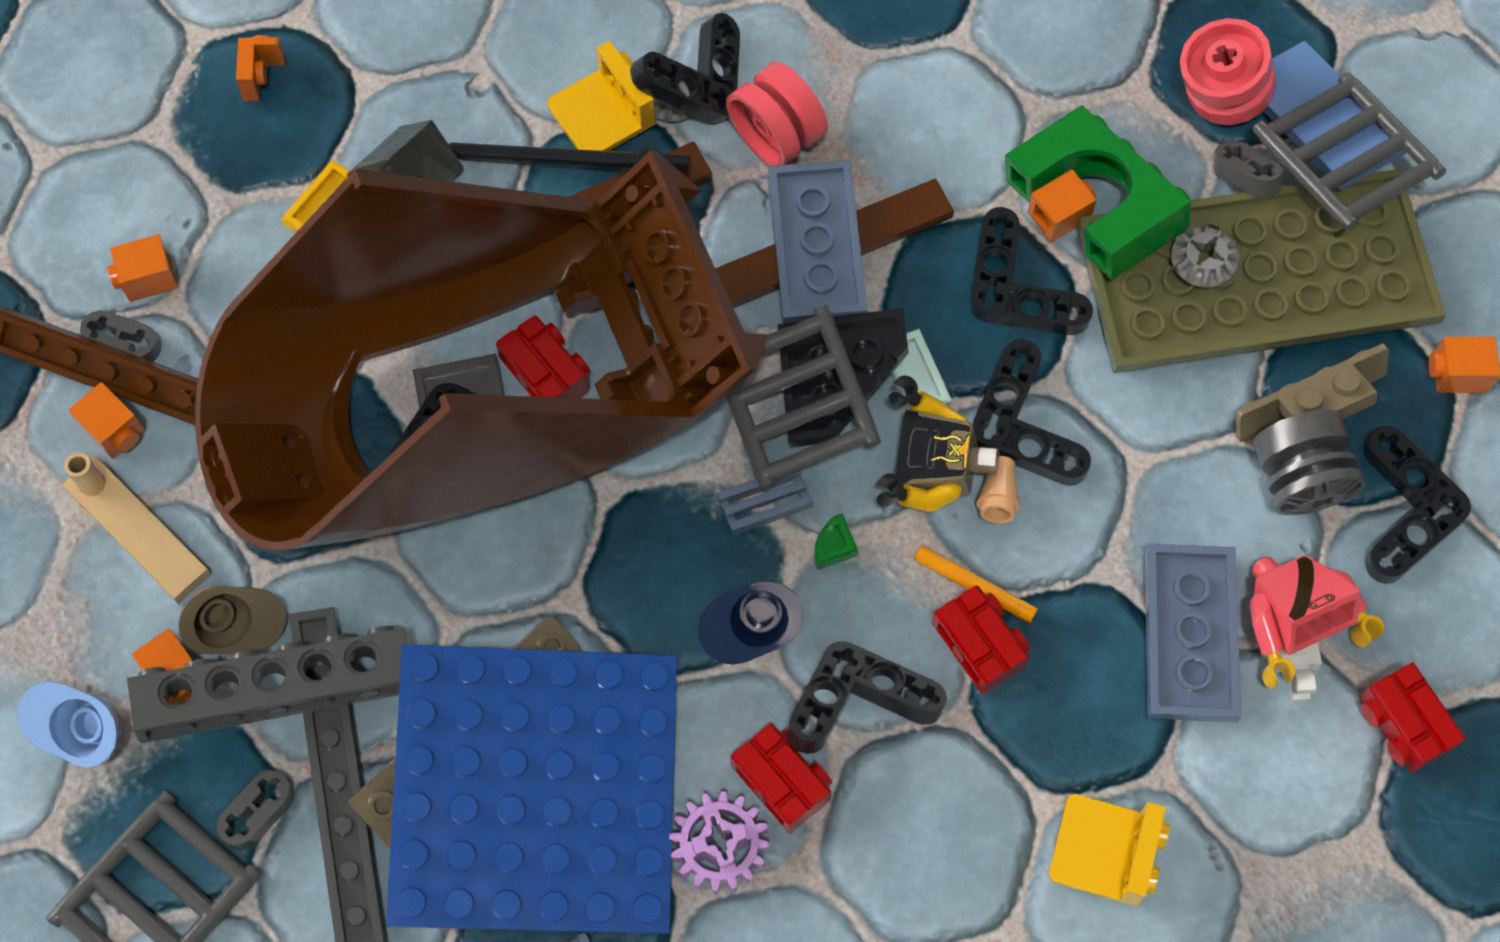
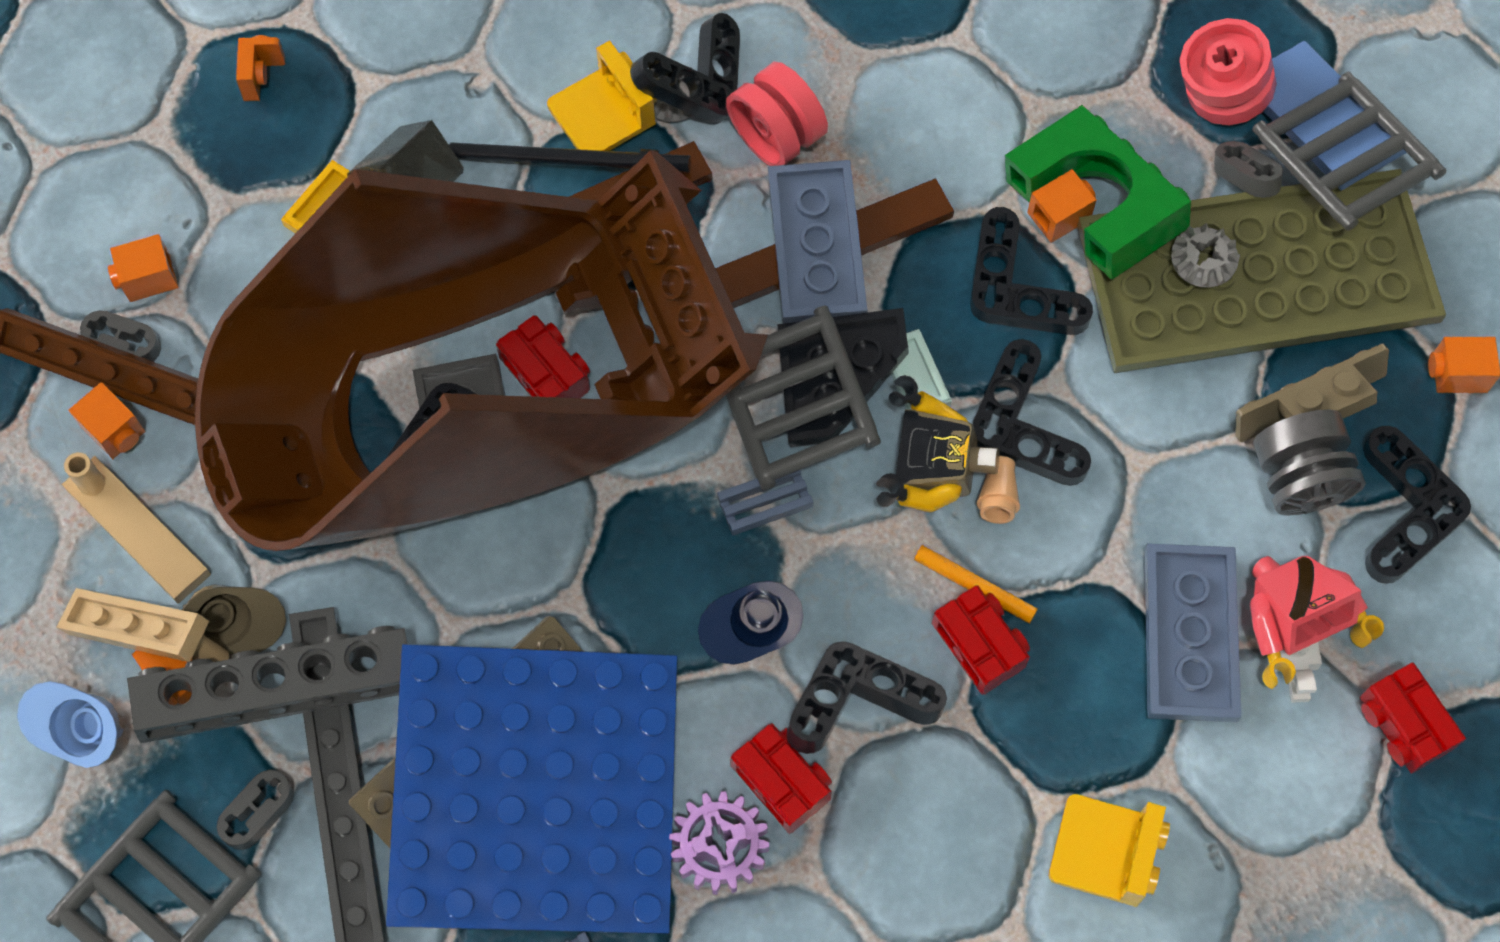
green tile [814,513,858,570] -> none
none -> tan piece [56,588,229,662]

